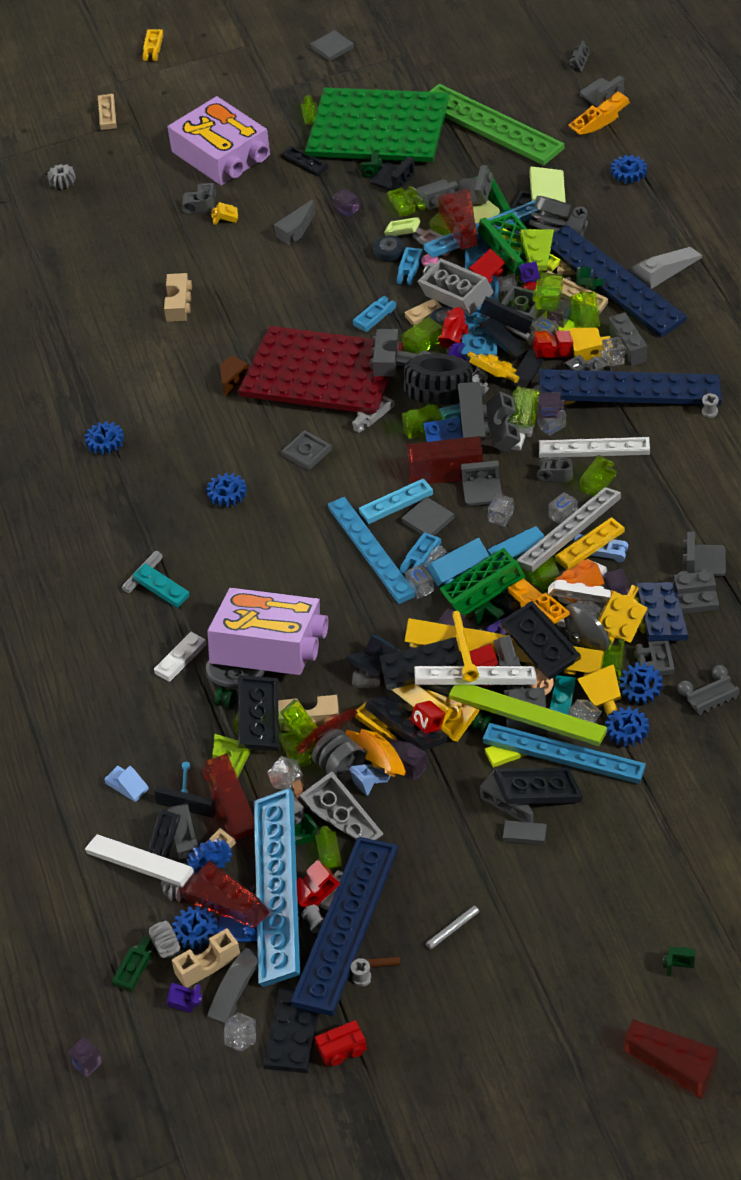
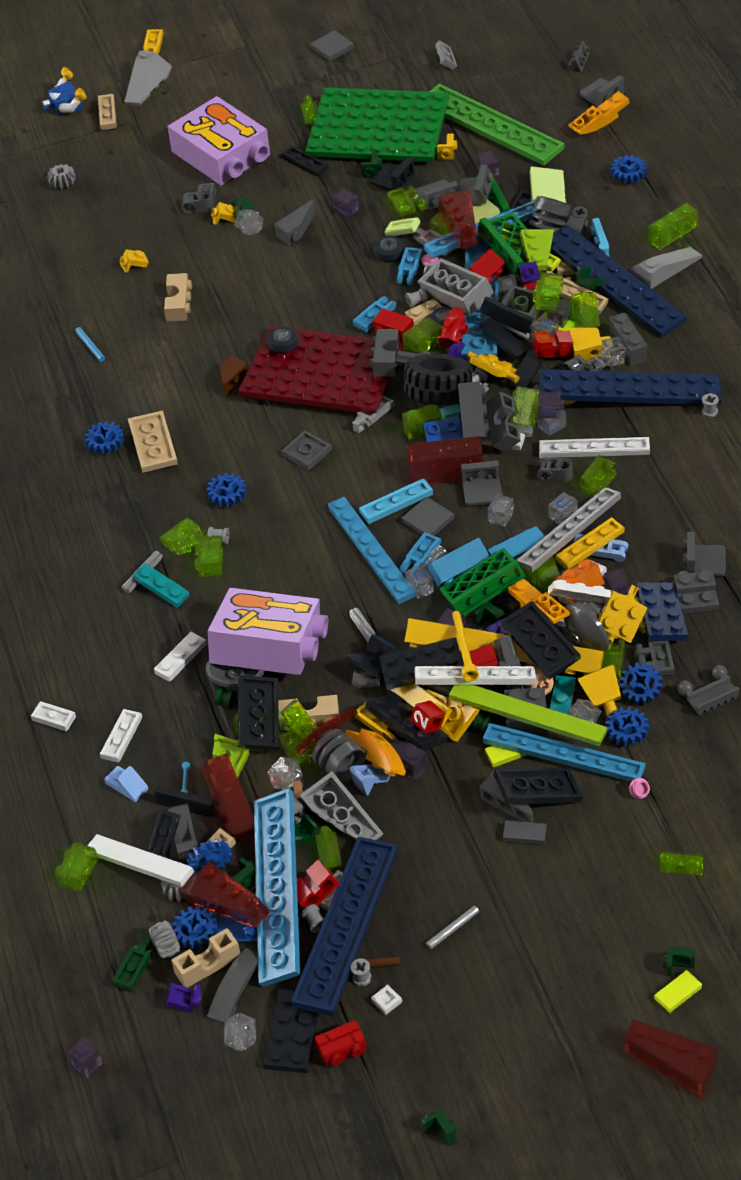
none -> white plate [31,701,76,732]
none -> torso [42,67,86,115]
none -> clear neon green brick [55,842,98,892]
none -> dark azure bar [75,327,105,362]
none -> white tile [100,709,142,763]
none -> yellow bracket [120,249,149,273]
none -> light grey wedge [125,50,172,106]
none -> tan plate [128,411,178,473]
none -> clear neon green plate [159,517,208,556]
none -> clear neon green brick [194,535,223,577]
none -> light grey bush [207,527,229,544]
none -> dark green bracket [231,857,256,896]
none -> dark green bracket [232,197,253,221]
none -> clear brick [234,209,264,235]
none -> black wheel [267,327,299,353]
none -> light grey axle [349,608,376,642]
none -> white tile [371,985,402,1015]
none -> red brick [373,308,414,344]
none -> light grey bush [406,288,428,308]
none -> dark green bracket [422,1110,457,1146]
none -> light grey plate [435,40,457,70]
none -> yellow bracket [437,134,457,160]
none -> clear purple brick [476,150,499,176]
none -> medium azure plate [590,218,609,256]
none -> bright pink plate [629,778,650,799]
none -> clear neon green brick [648,202,698,249]
none -> neon yellow tile [654,970,702,1013]
none -> clear neon green hinge [659,851,703,875]

